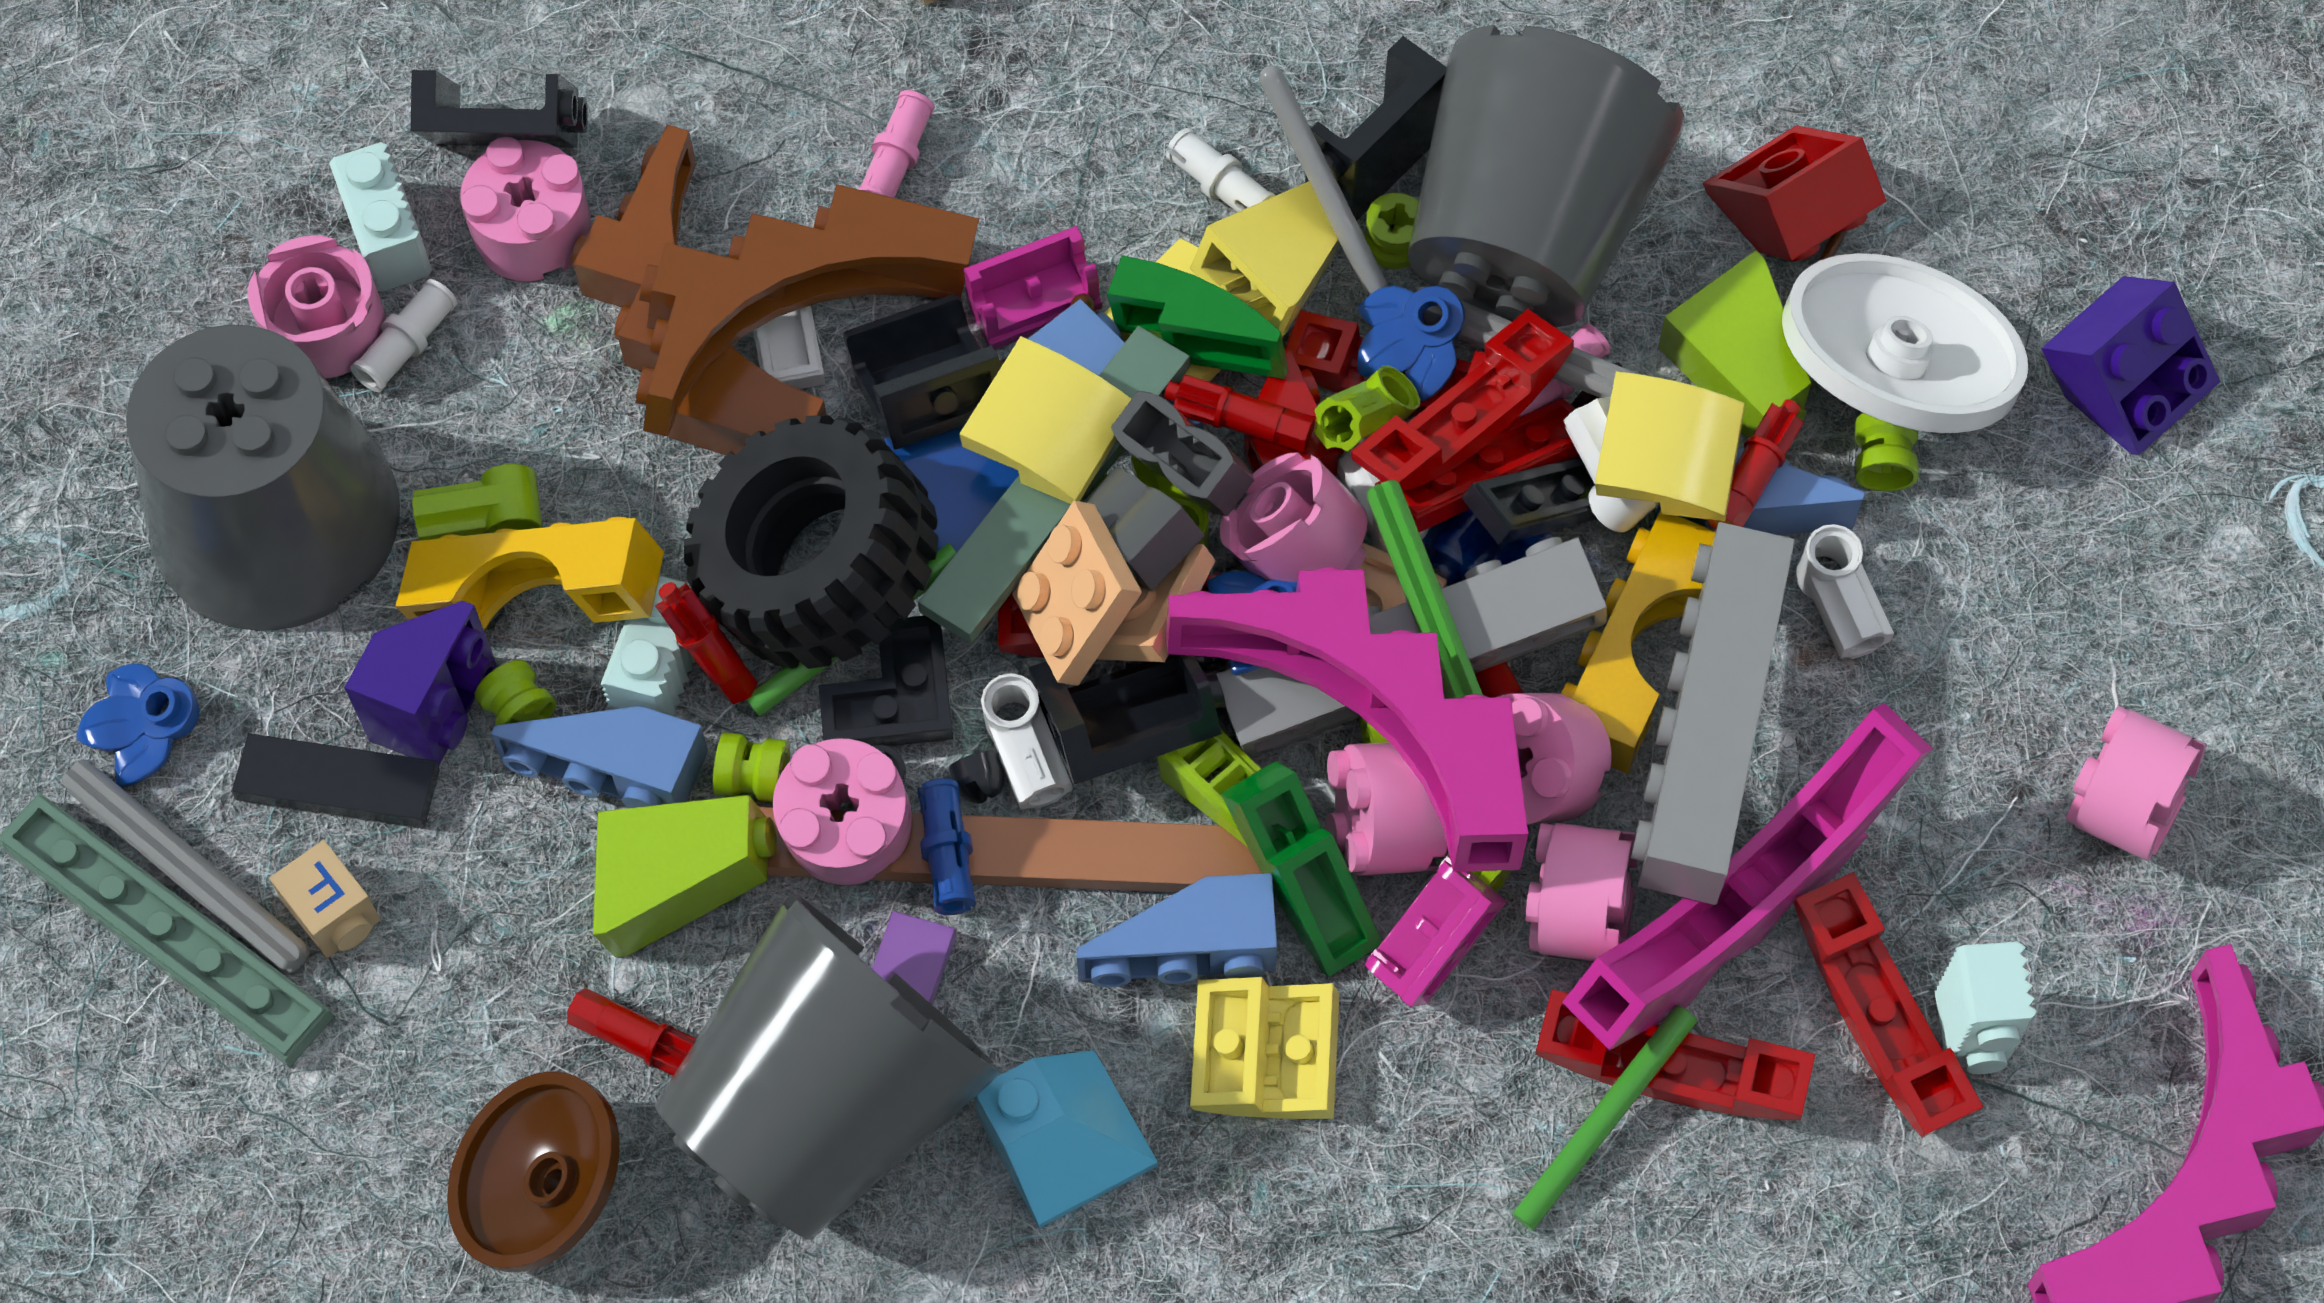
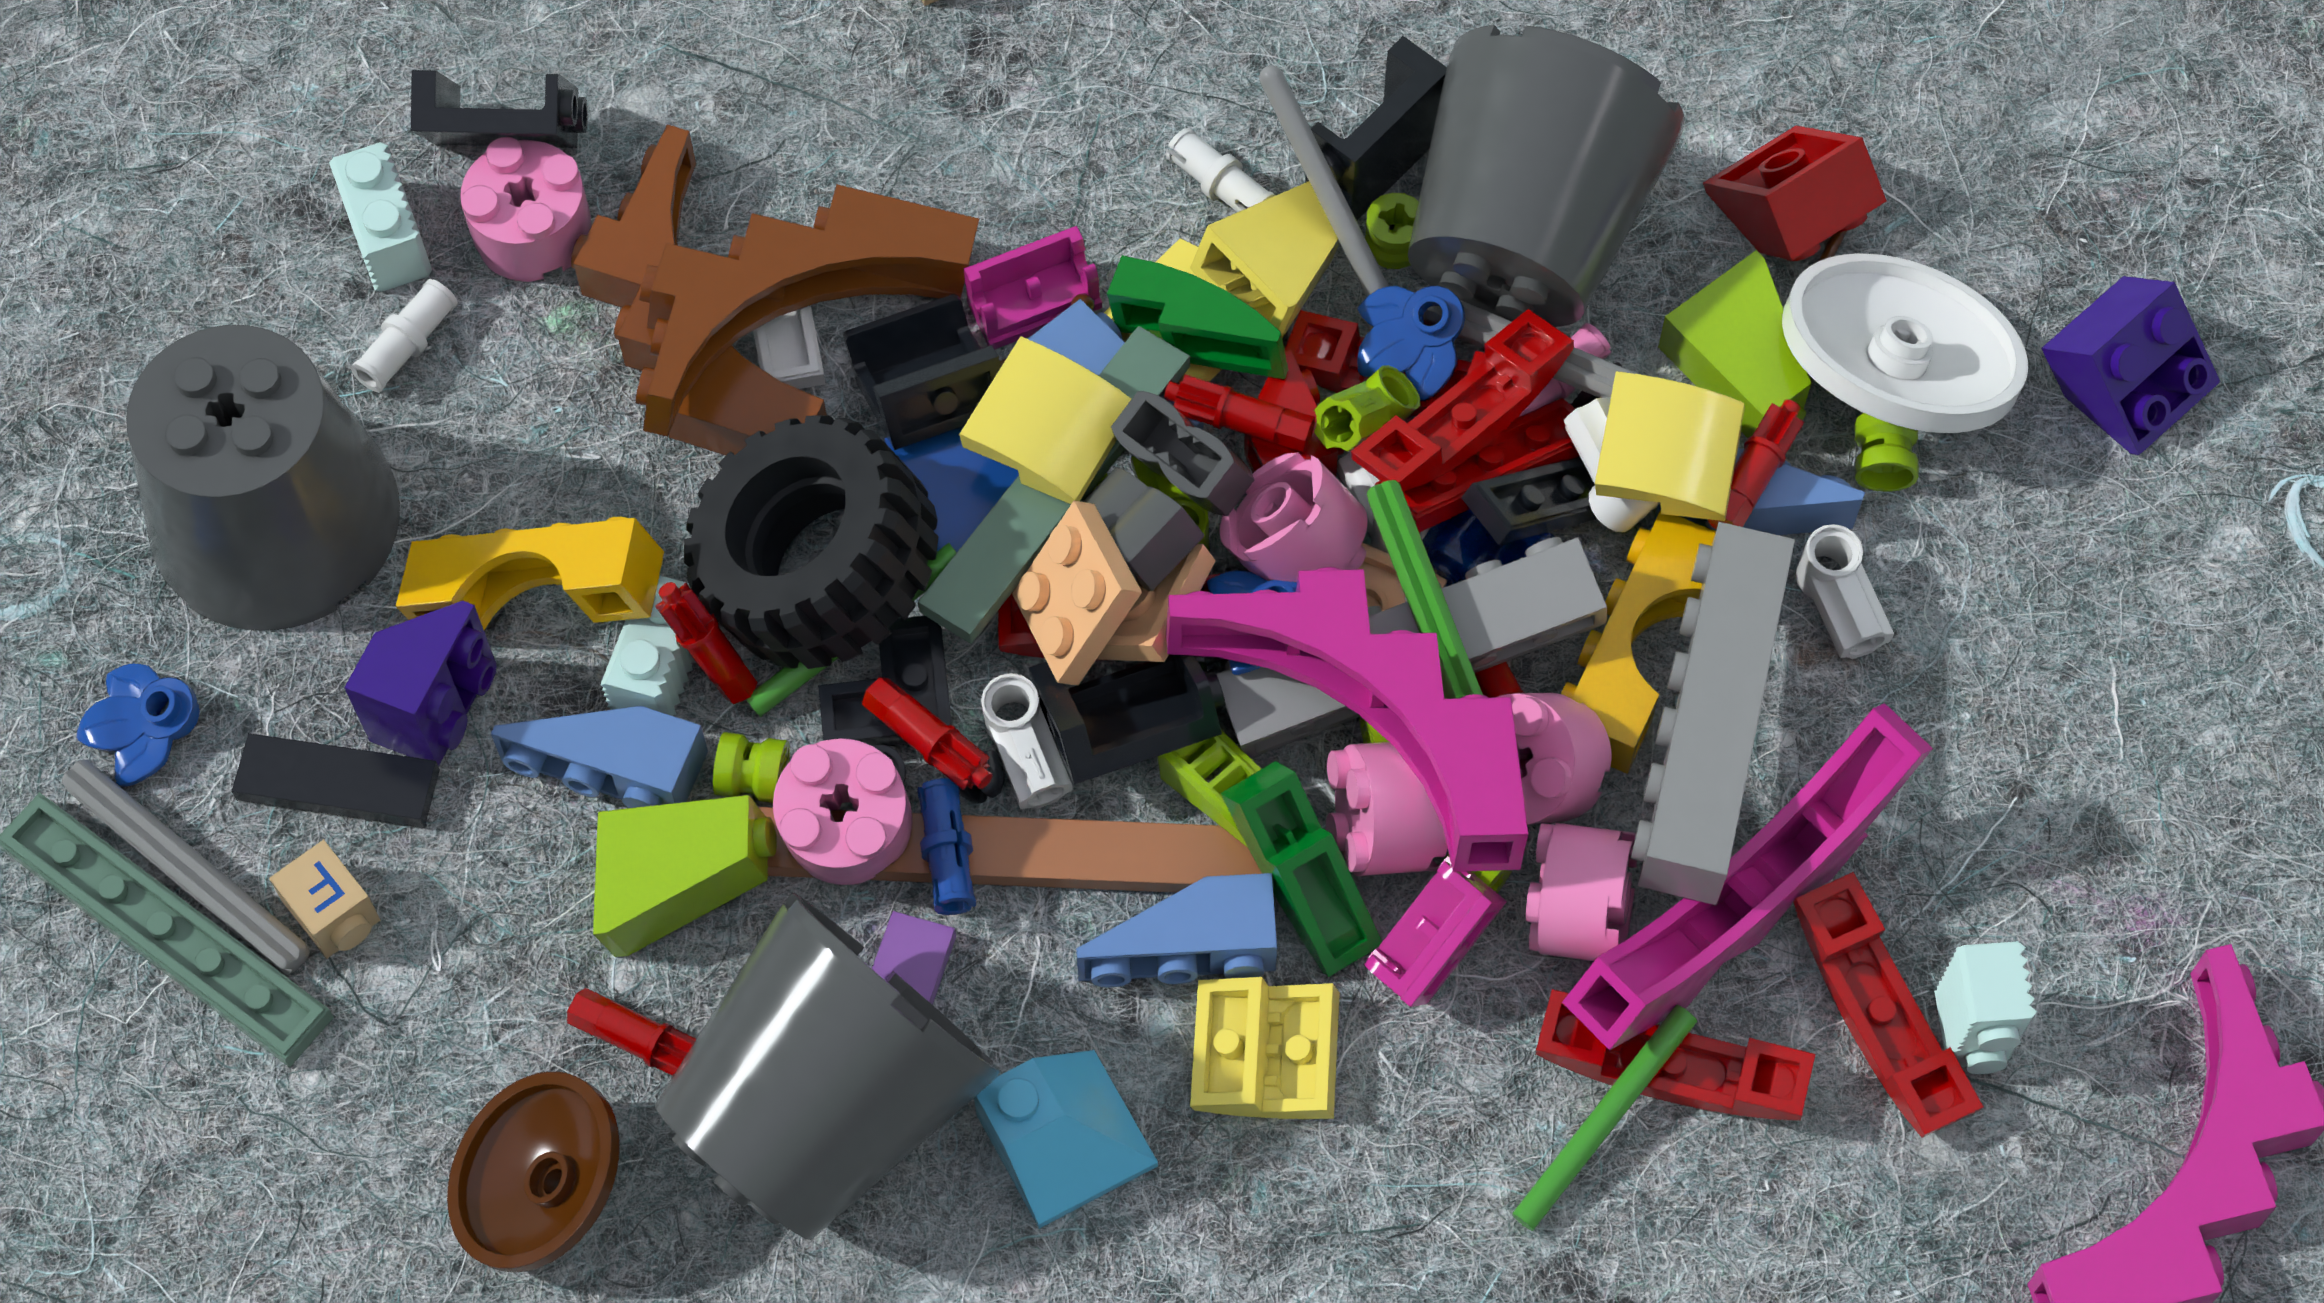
bright pink brick [248,235,386,379] -> none
lime piece [412,464,542,541] -> none
lime wheel [474,660,557,725] -> none
bright pink pin [858,90,935,198] -> none
bright pink brick [2066,706,2207,862] -> none
none -> red piece [862,677,993,790]

